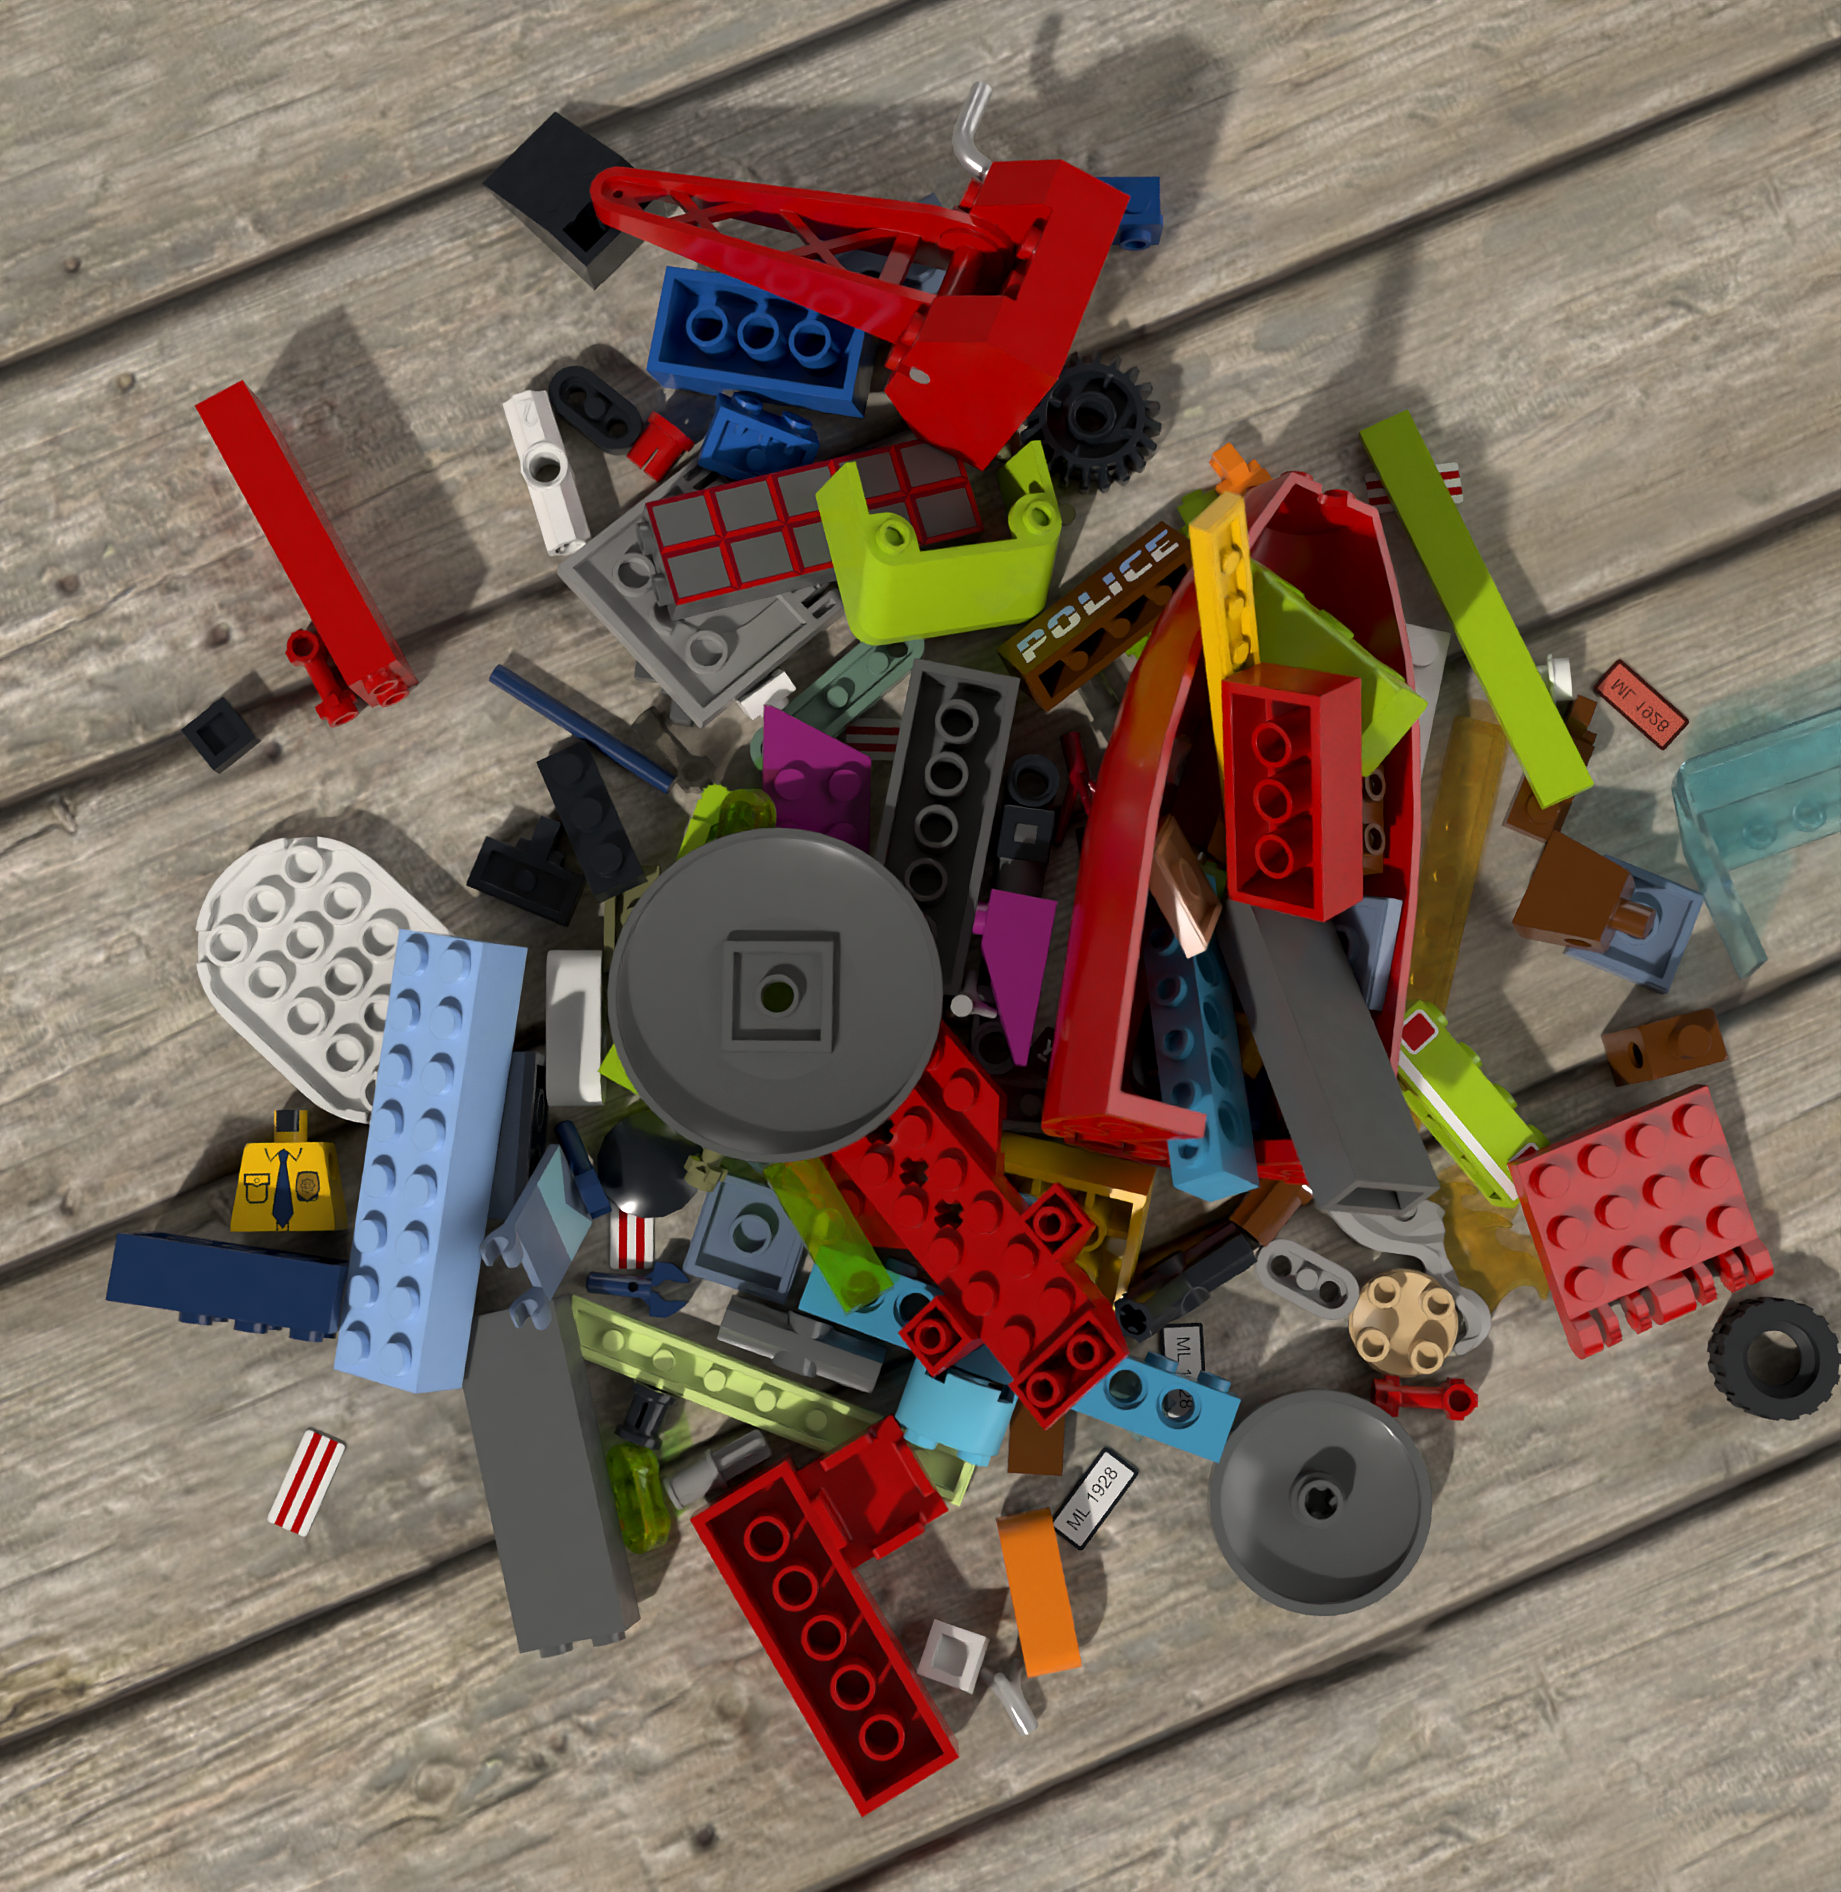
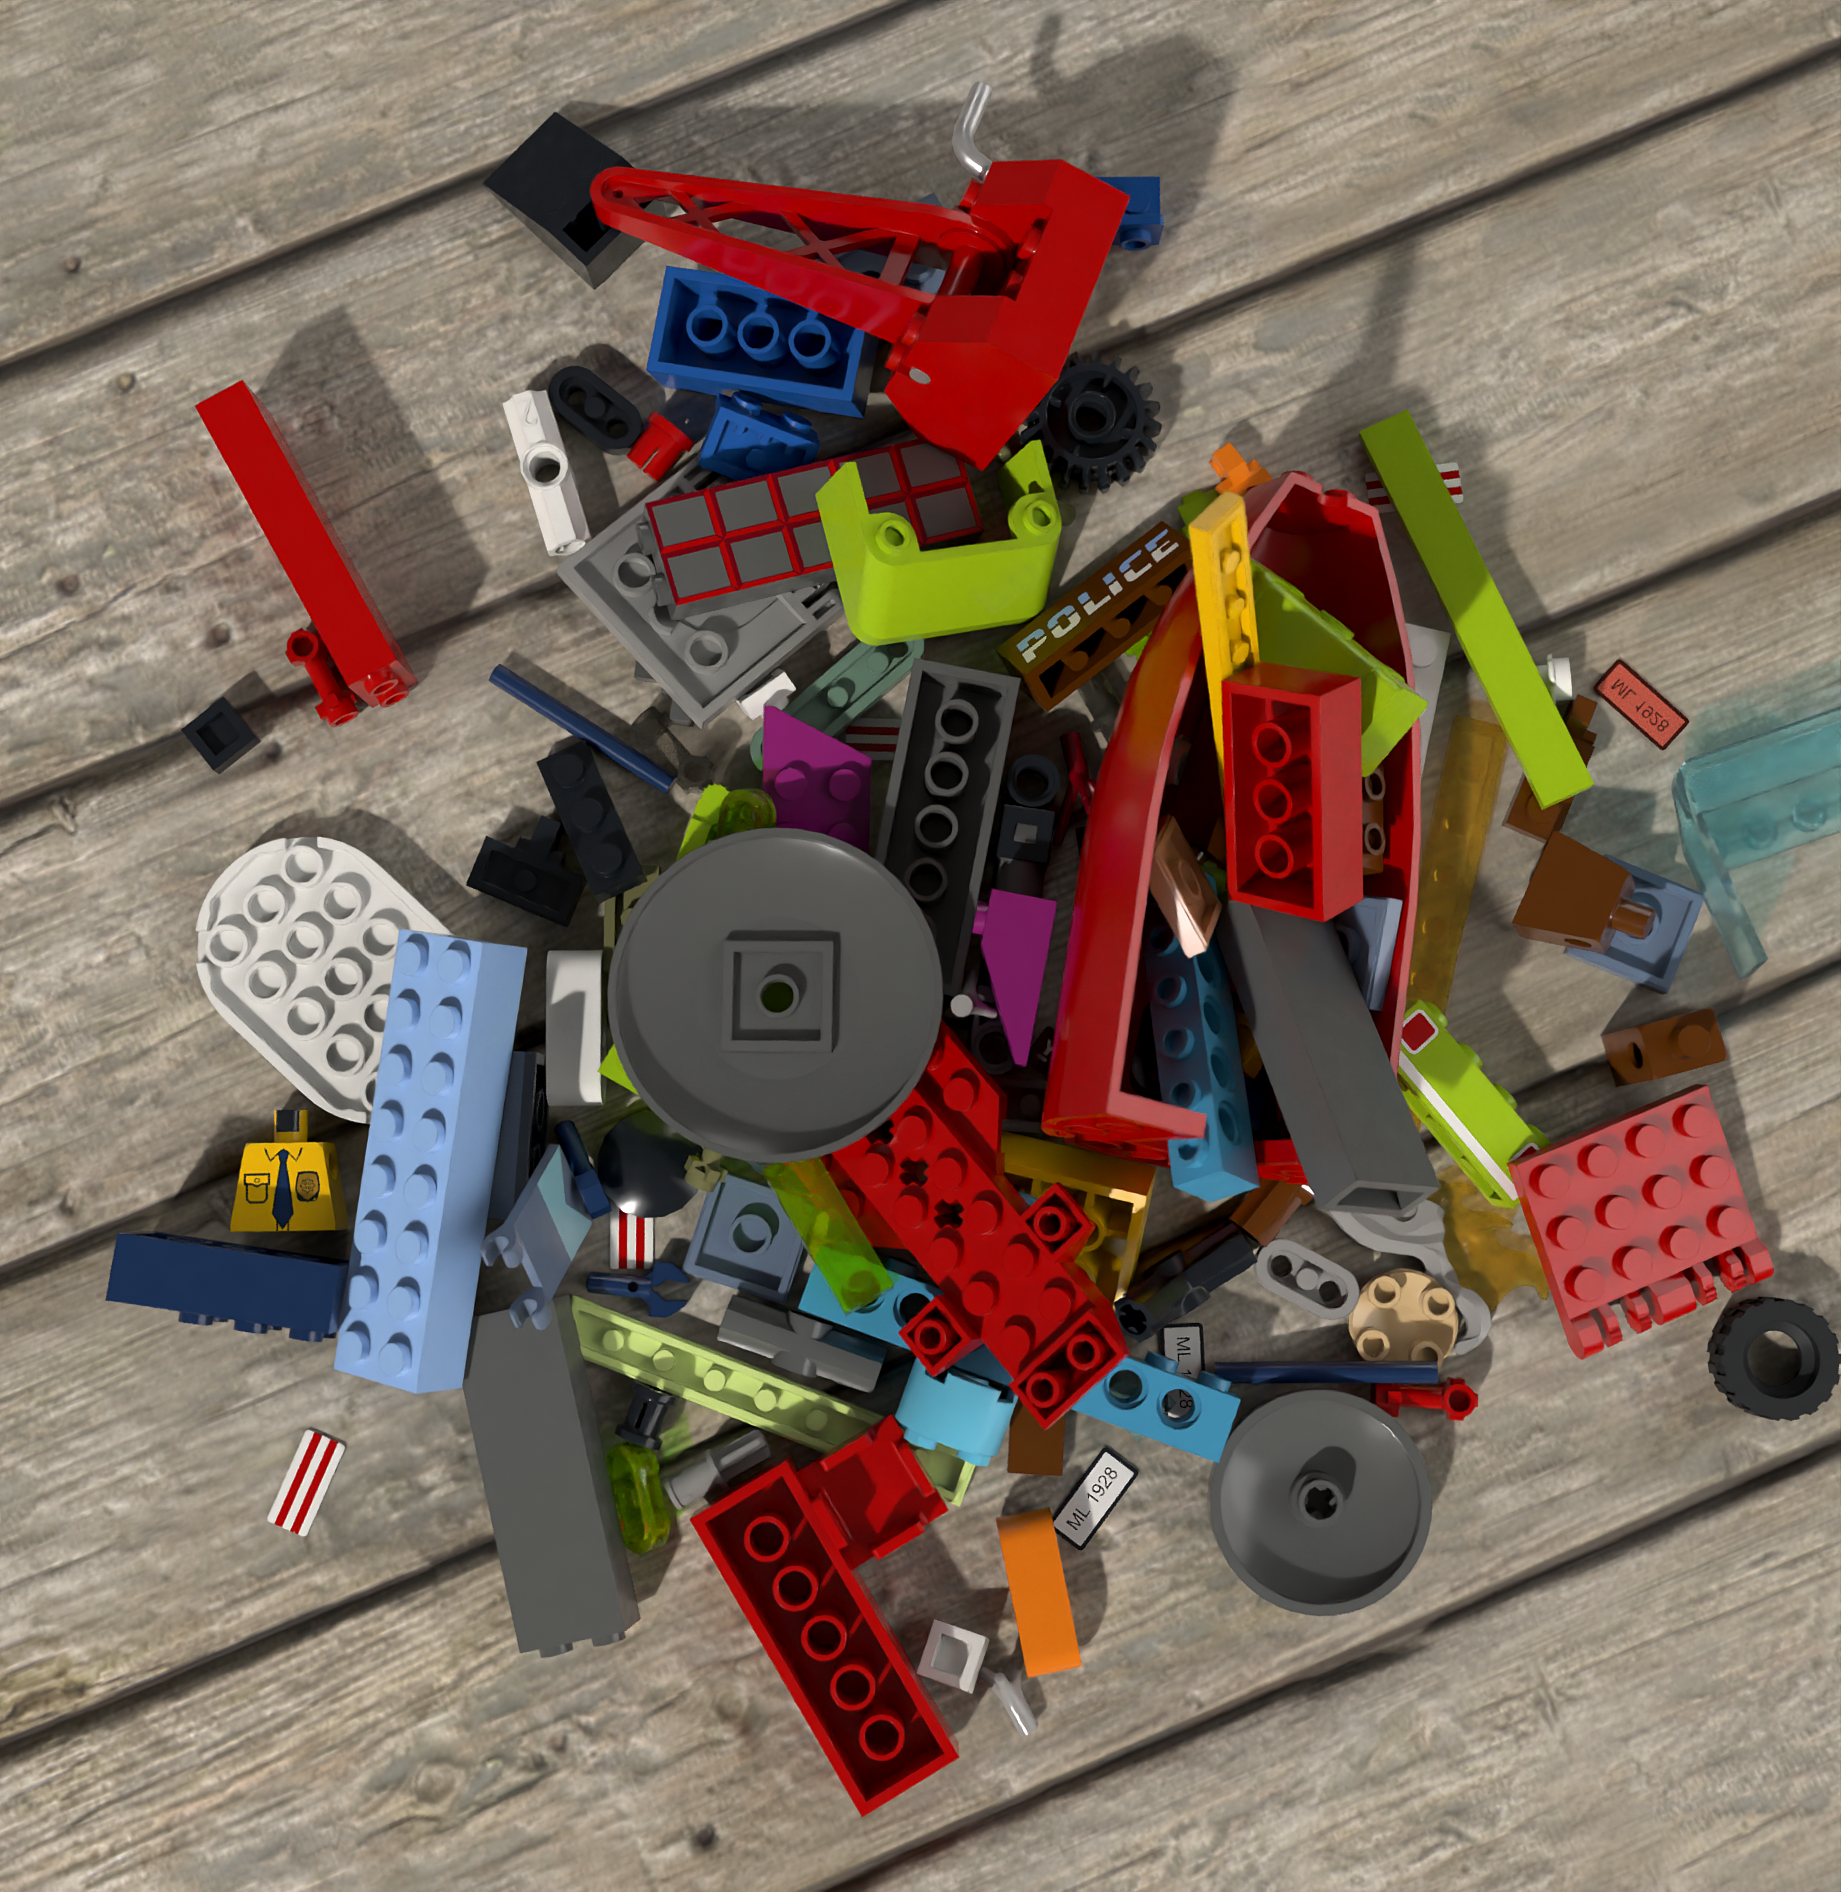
none -> dark blue bar [1215,1361,1438,1384]

